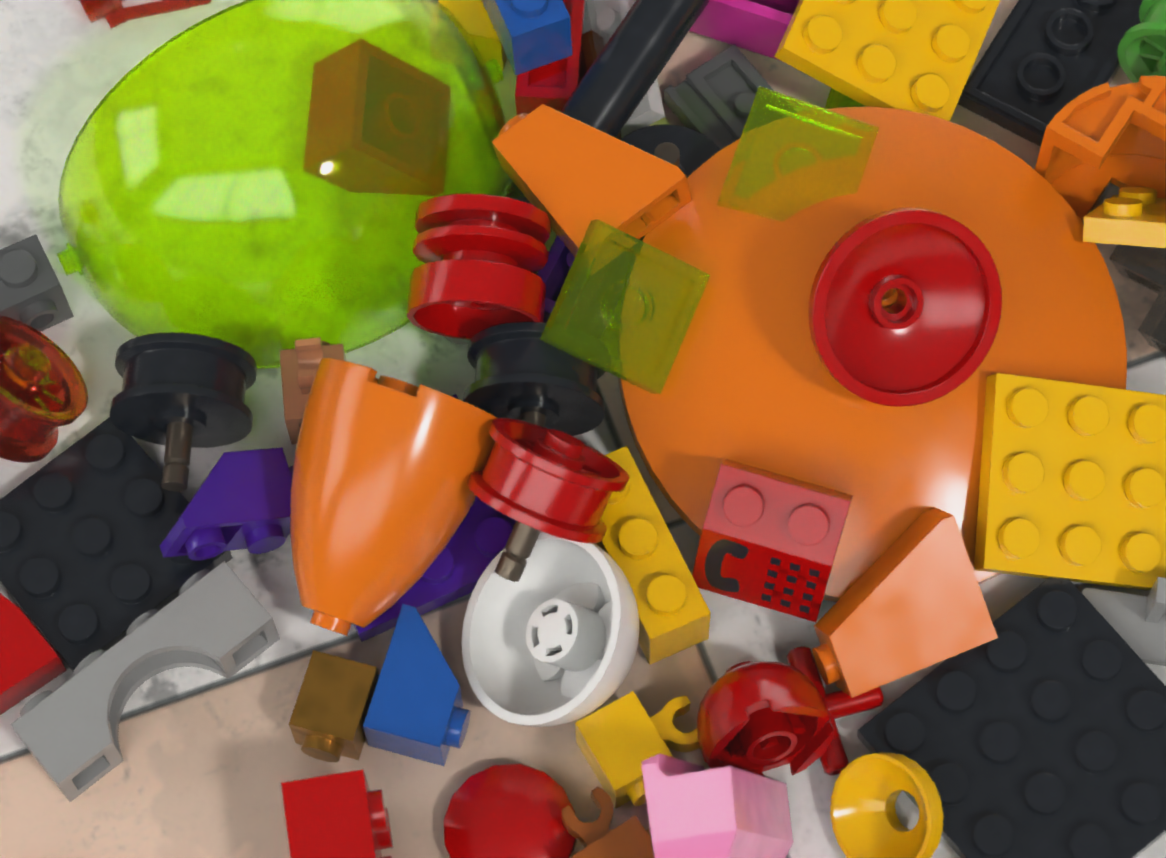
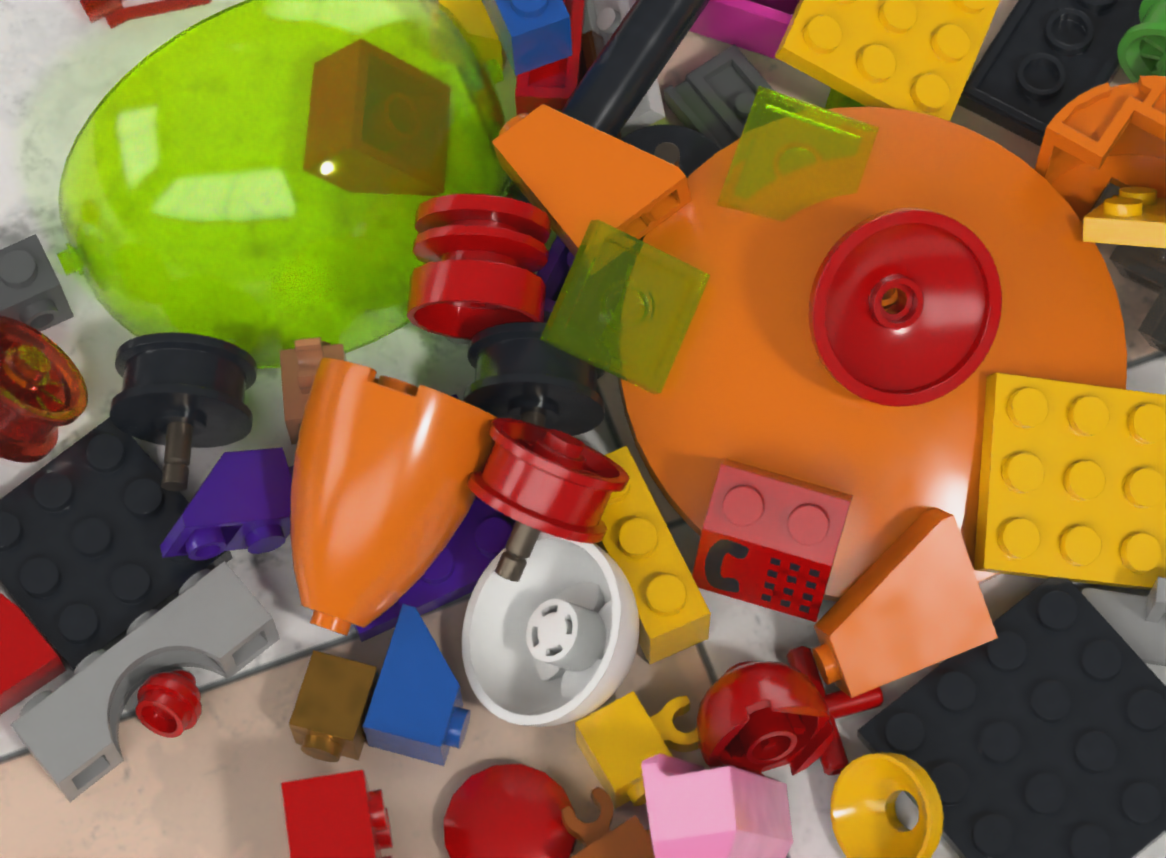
none -> red plate [135,670,202,738]

